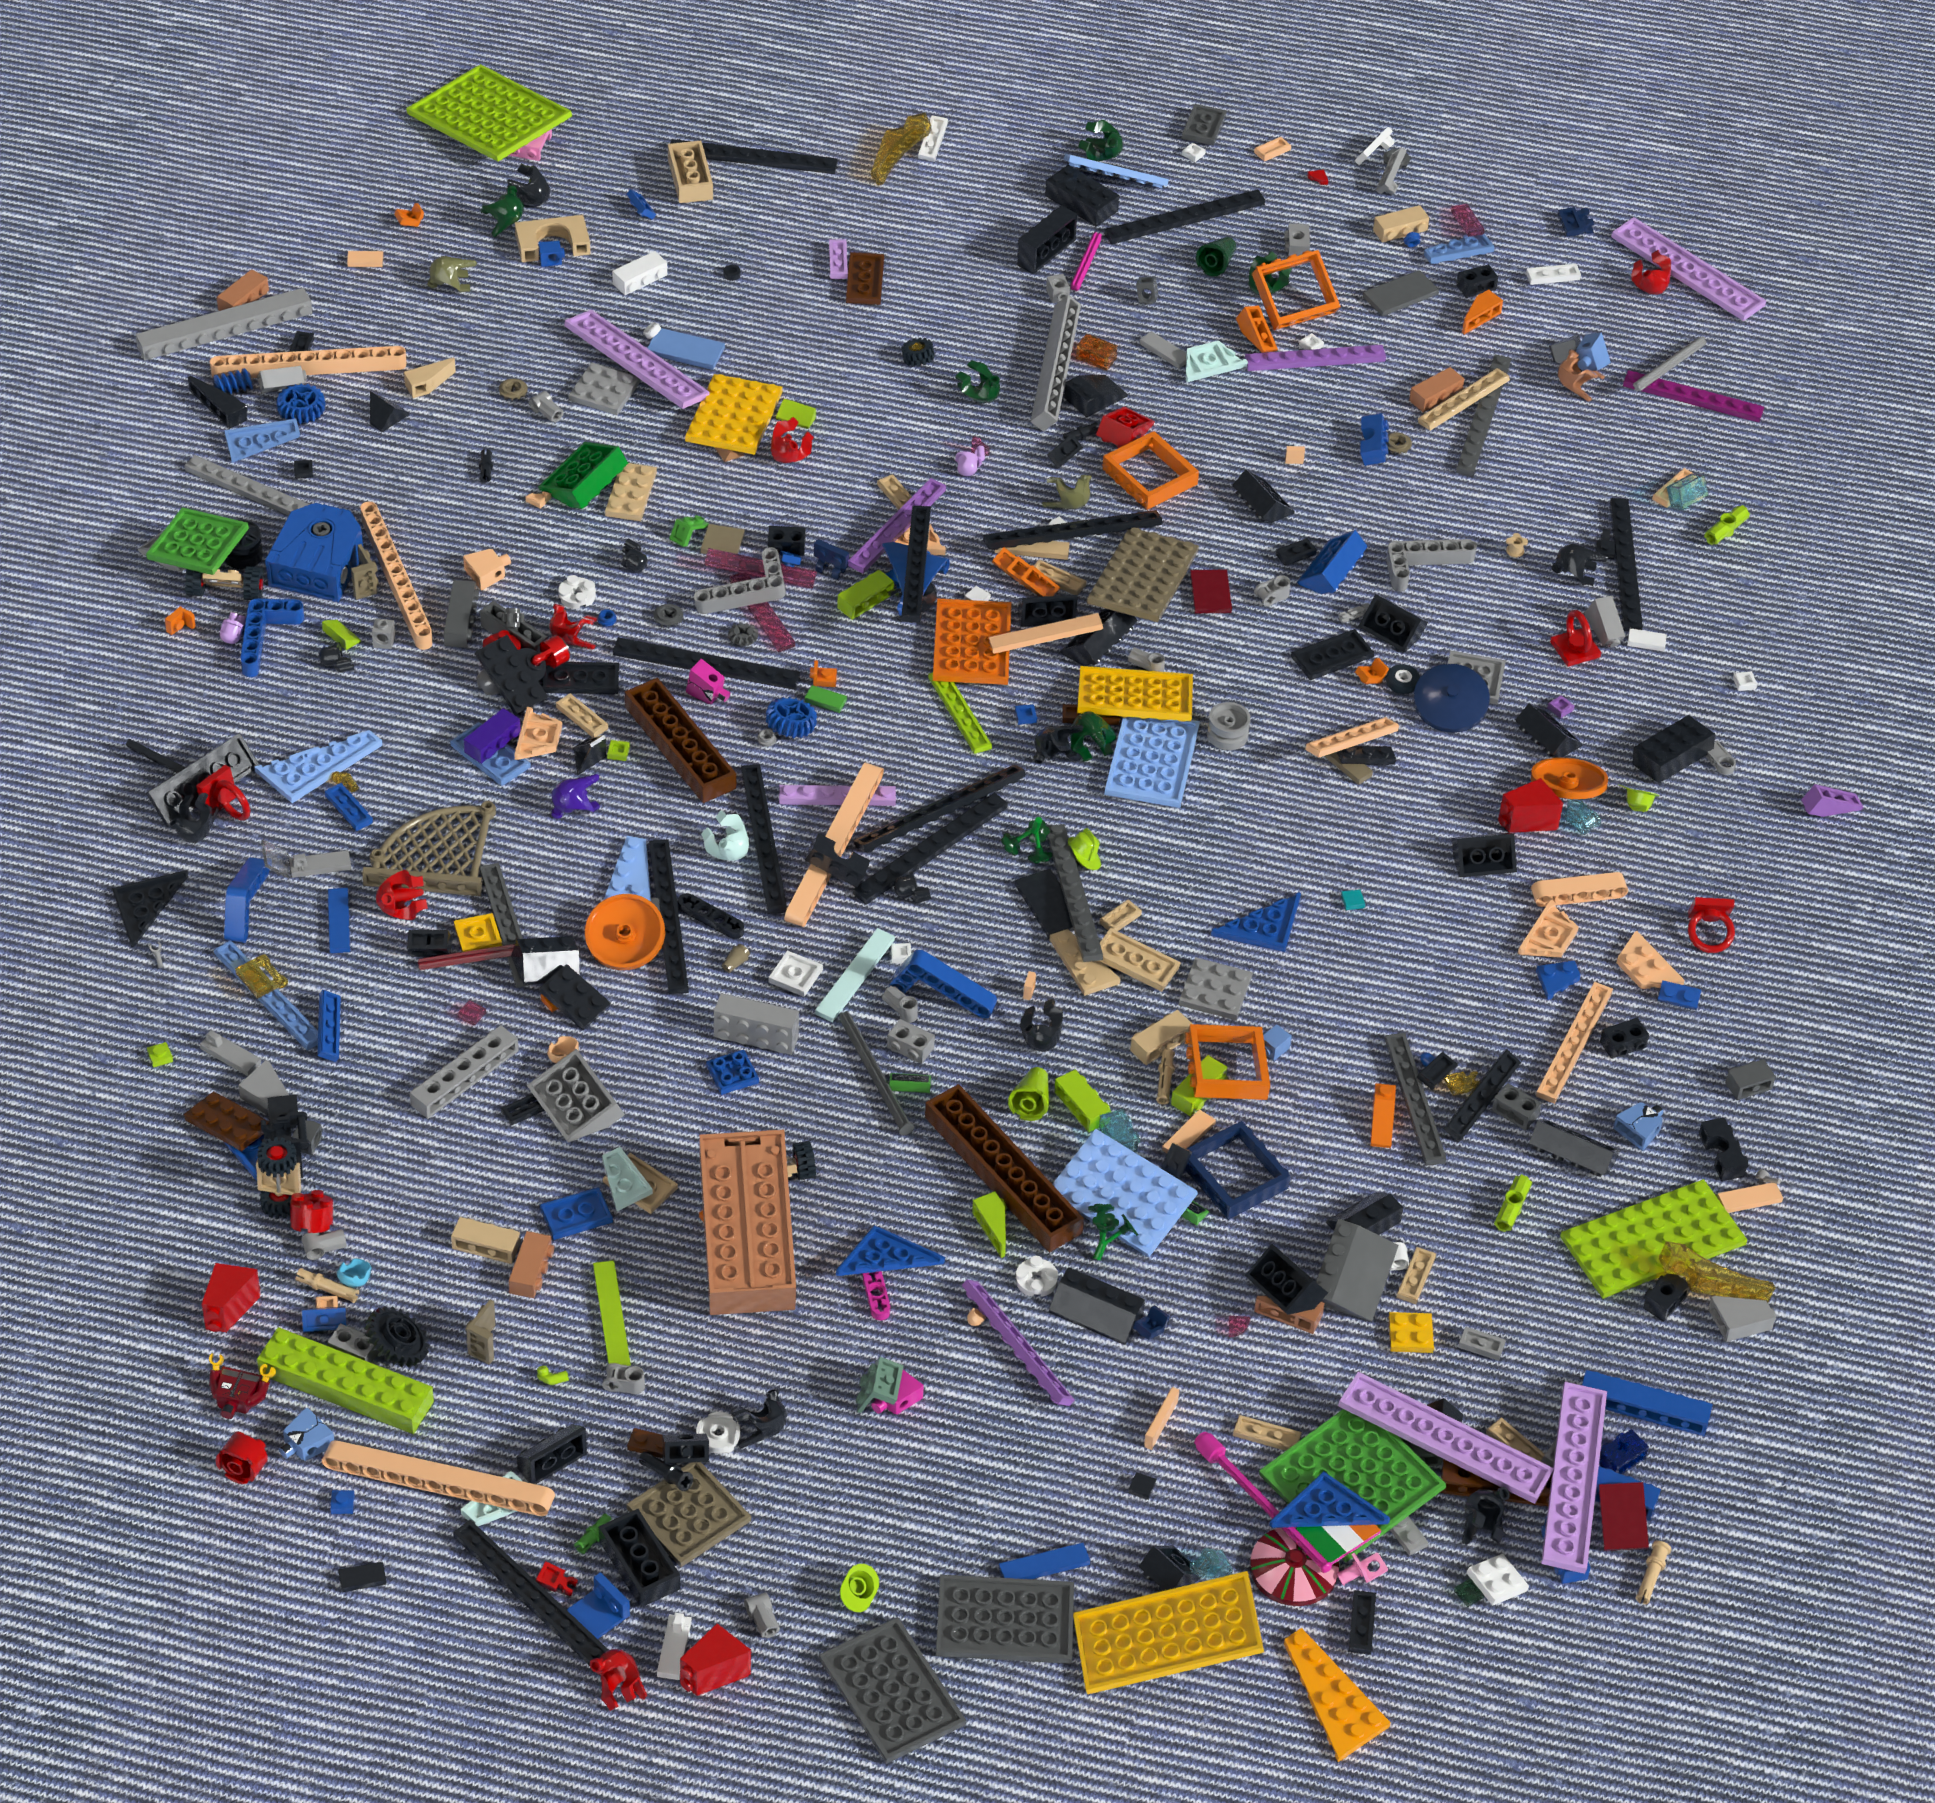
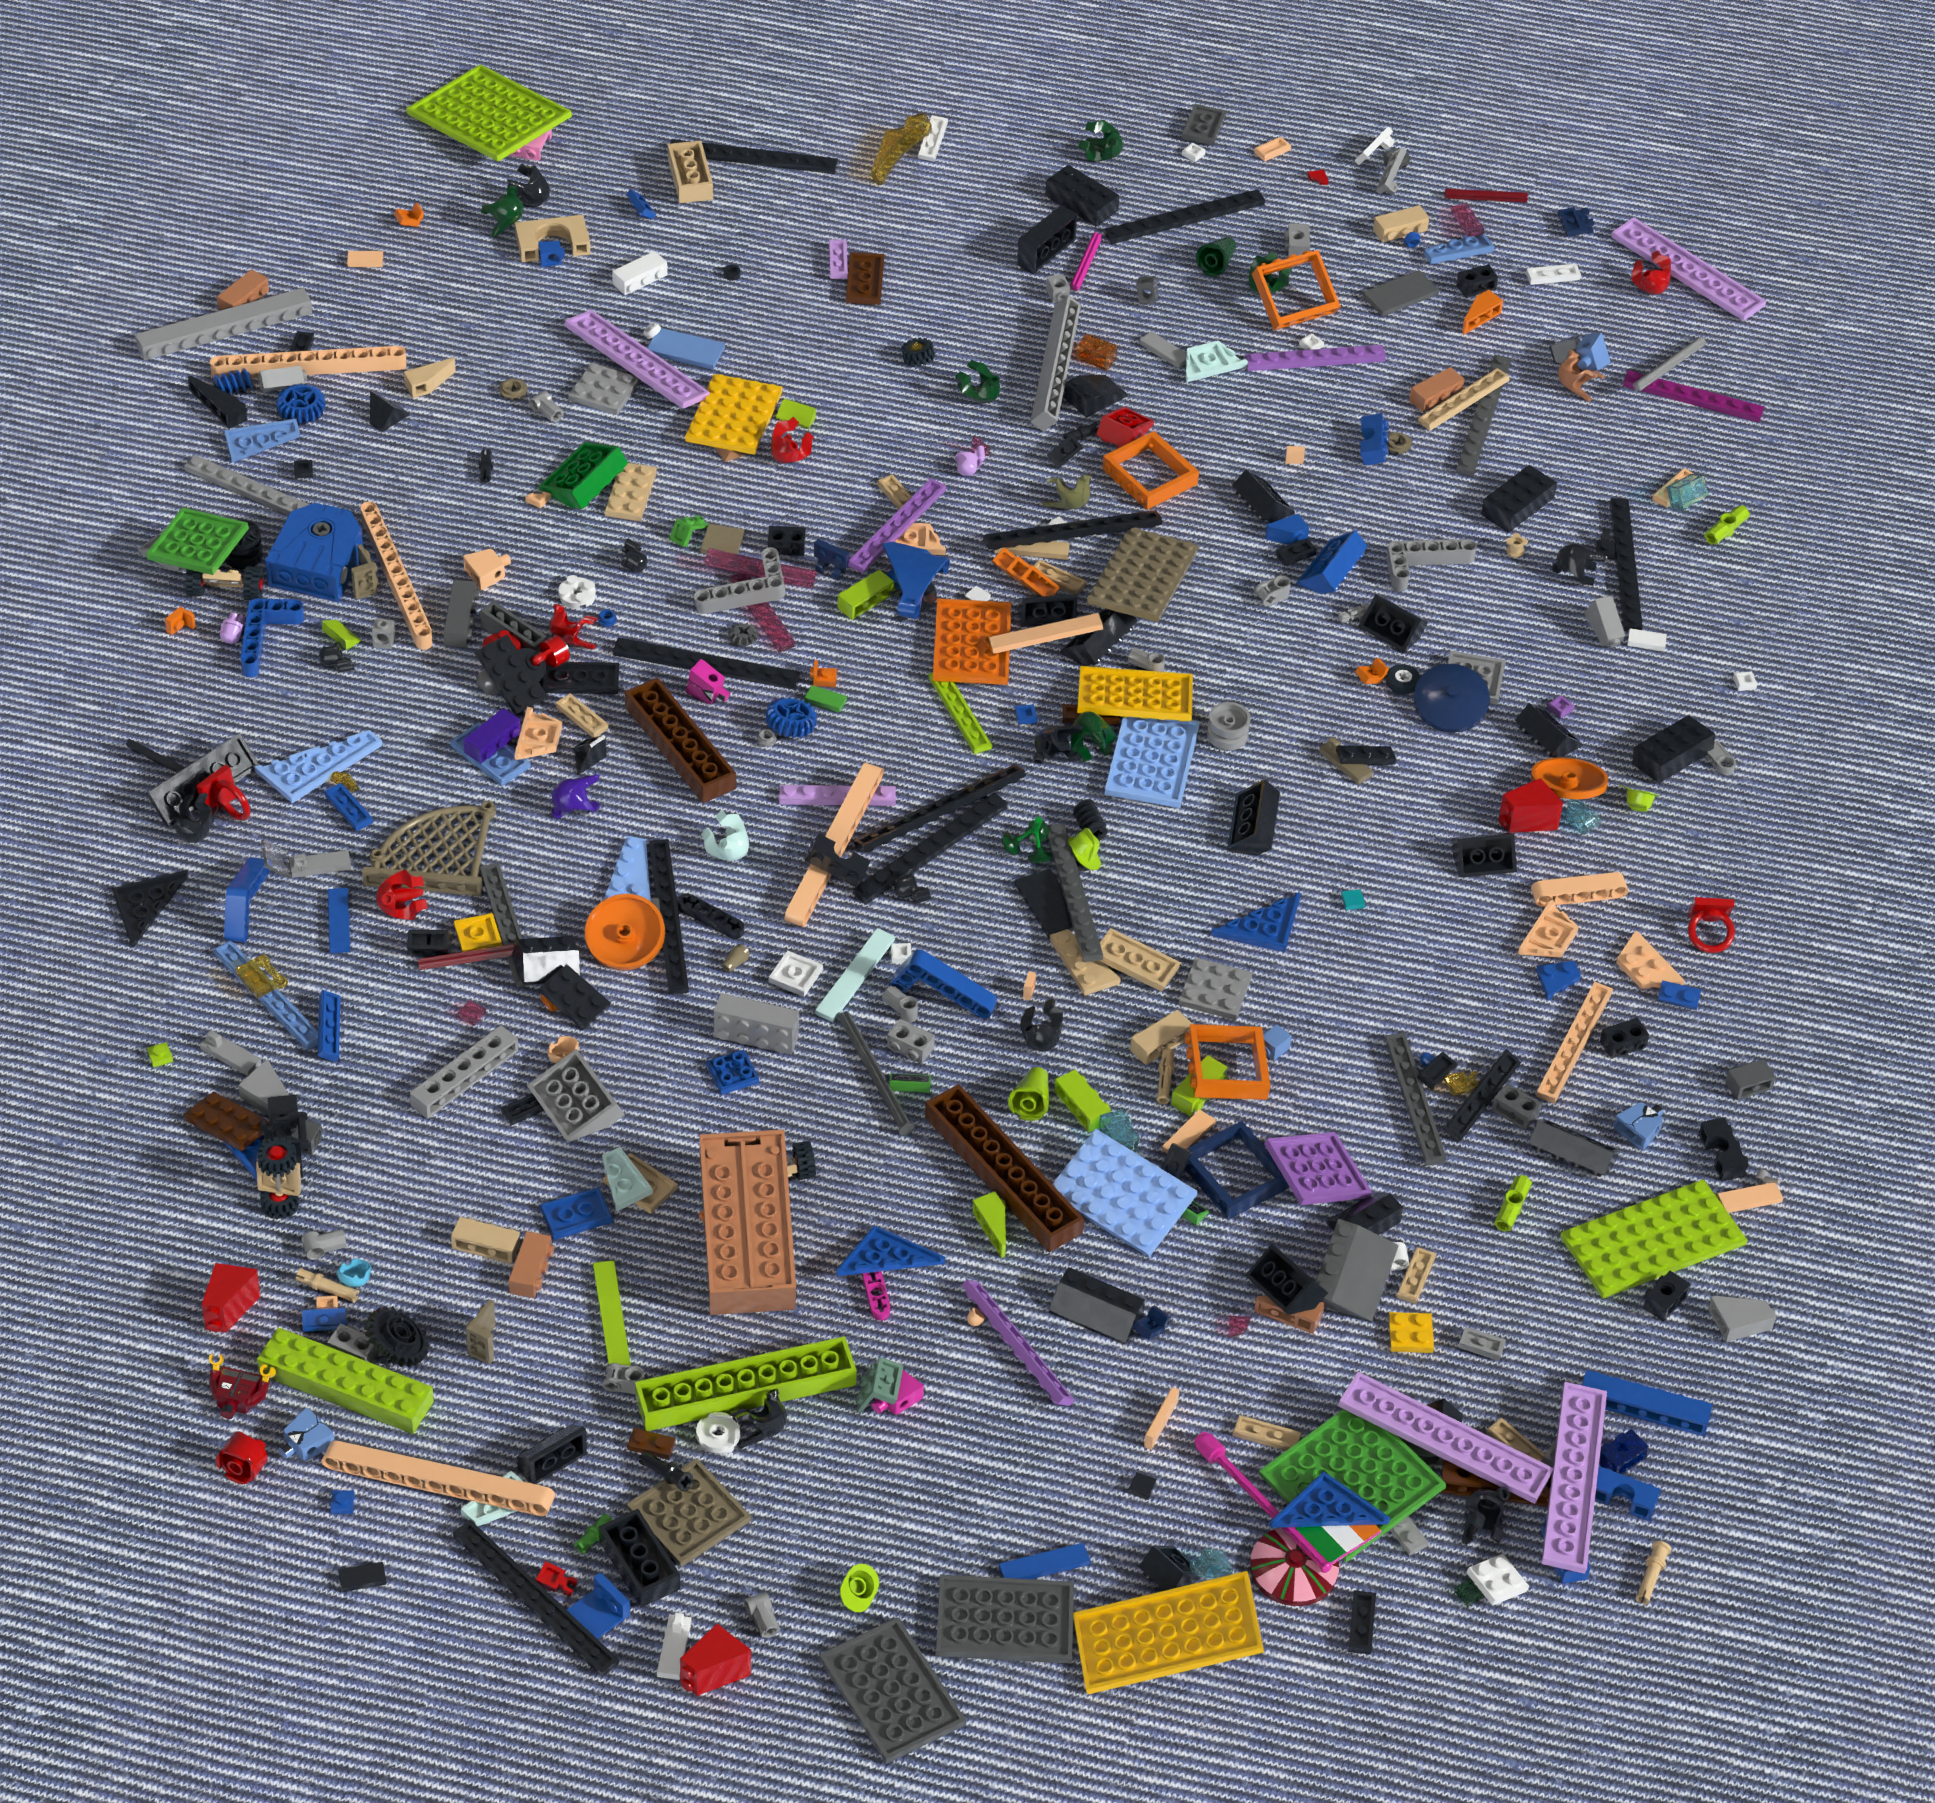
light grey hand [149,941,163,968] -> none
red brick [290,1190,333,1233] -> none
olive piece [427,256,477,293] -> none
dark grey gear [502,608,524,628] -> none
lime arm [537,1366,569,1385] -> none
red piece [590,1649,647,1711] -> none
lime plate [607,740,630,761] -> none
dark grey gear [654,604,684,628] -> none
black brick [662,1433,709,1463] -> none
black plate [741,764,787,915] -> none
blue plate [779,551,801,567] -> none
black plate [901,506,931,623] -> none
white plate [1016,1256,1058,1297] -> none
light blue wing [1064,153,1169,188] -> none
dark green plant [1088,1204,1139,1261] -> none
tan plate [1099,900,1142,931] -> none
dark red tile [1190,569,1232,613] -> none
orange slope [1236,305,1278,353] -> none
light orange wing [1284,1628,1391,1762] -> none
black tile [1291,629,1374,681] -> none
light nougat tile [1305,717,1399,758] -> none
bright pink bracket [1336,1553,1388,1586] -> none
orange slope [1370,1083,1396,1148] -> none
red tile [1550,610,1601,667] -> none
dark red tile [1599,1482,1649,1551] -> none
clear yellow arch [1659,1241,1776,1303] -> none
medium lavender slope [1801,784,1864,817] -> none
none -> lime brick [635,1336,857,1431]
none -> black piece [1073,799,1108,841]
none -> black slope [1227,779,1280,856]
none -> medium lavender plate [1264,1132,1372,1205]
none -> blue slope [1265,514,1309,545]
none -> dark red axle [1444,189,1528,203]
none -> black brick [1481,465,1557,533]

